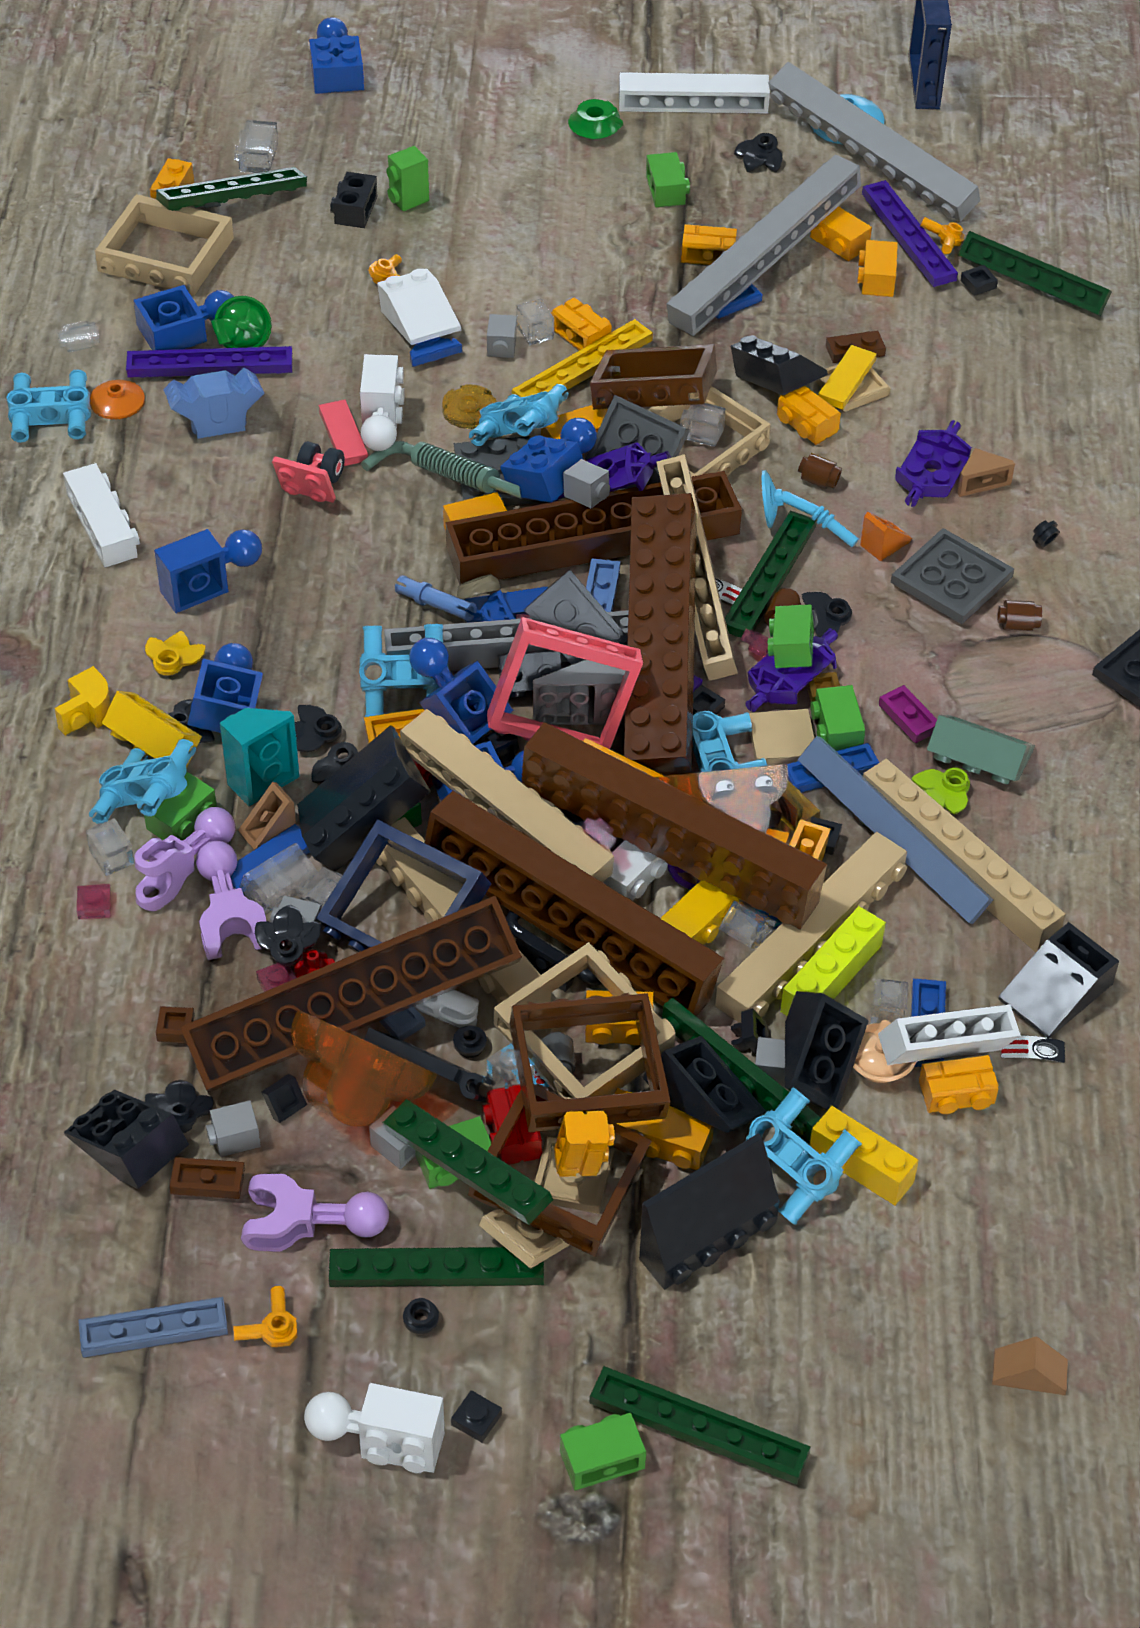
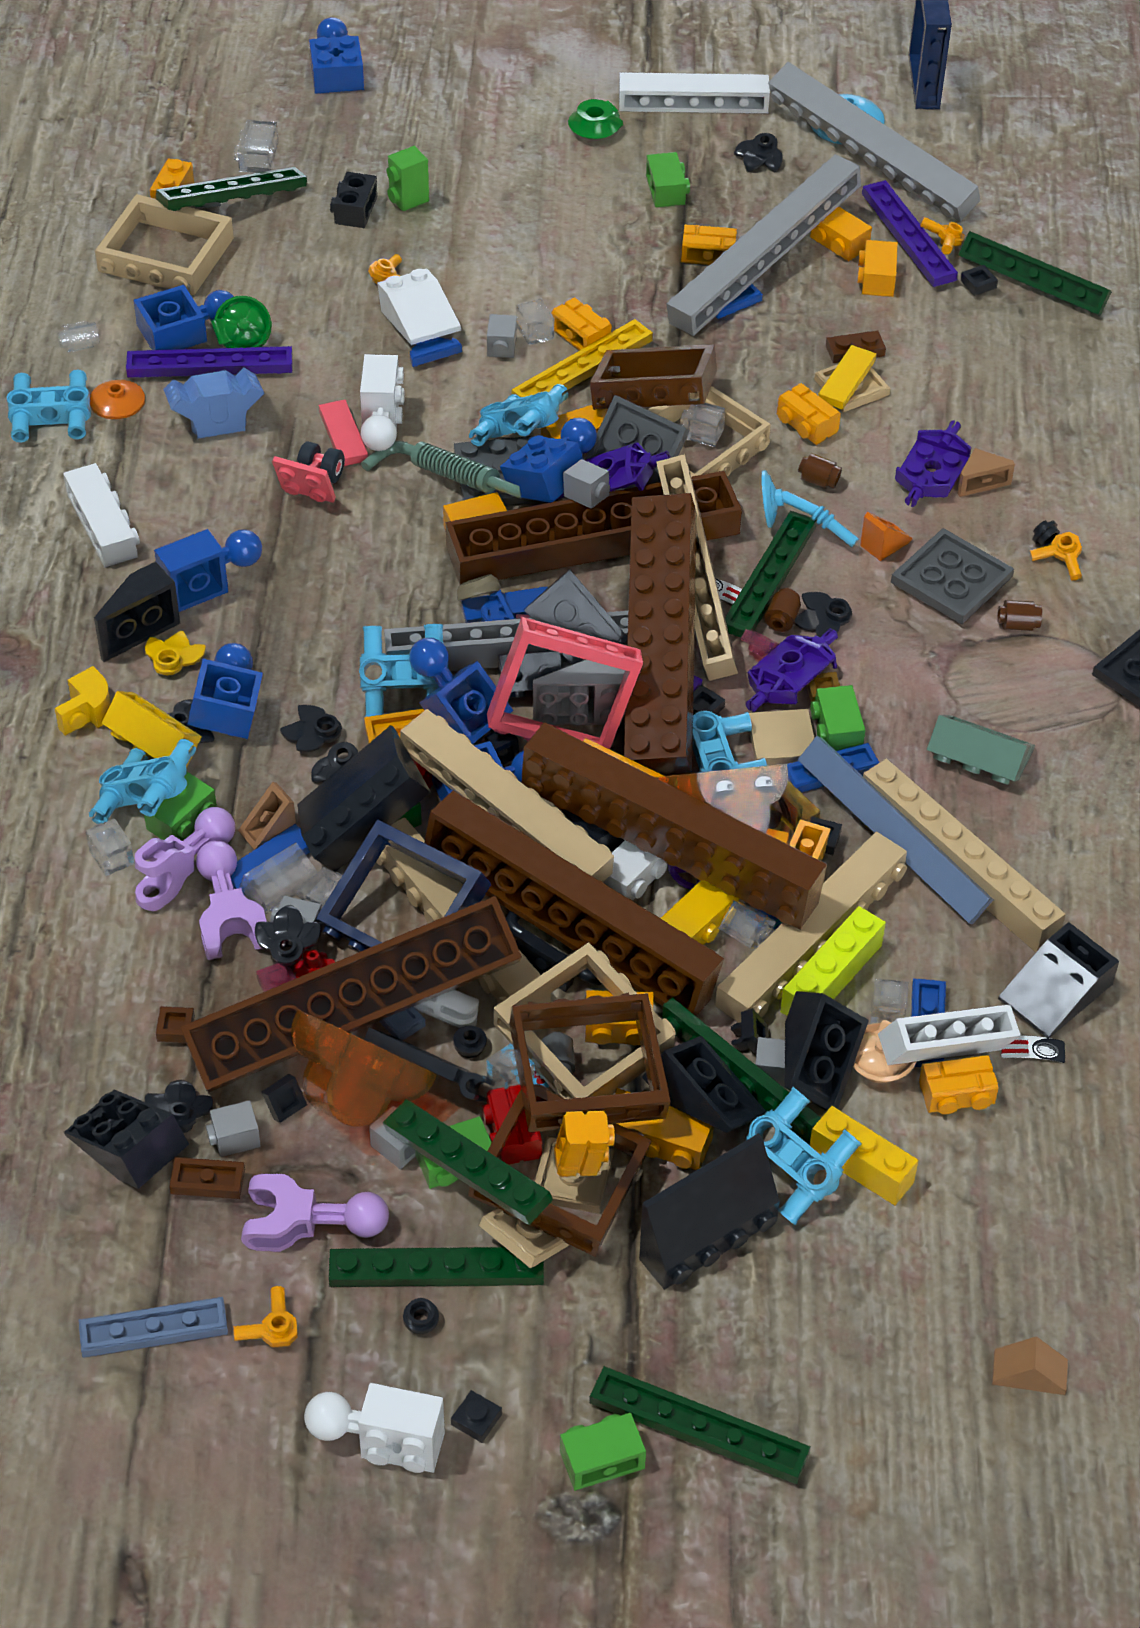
clear pink plate [77,884,111,919] -> none
teal slope [220,708,300,807] -> none
medium blue pin [395,575,477,621] -> none
clear yellow tile [442,384,497,429] -> none
clear pink plate [581,817,616,850] -> none
medium blue plate [586,558,621,612] -> none
black slope [731,335,828,395] -> none
bright green brick [768,605,814,668] -> none
magenta plate [879,685,937,743] -> none
lime plate [911,768,970,814] -> none
none -> black slope [94,561,181,662]
none -> light orange piece [1030,532,1082,580]

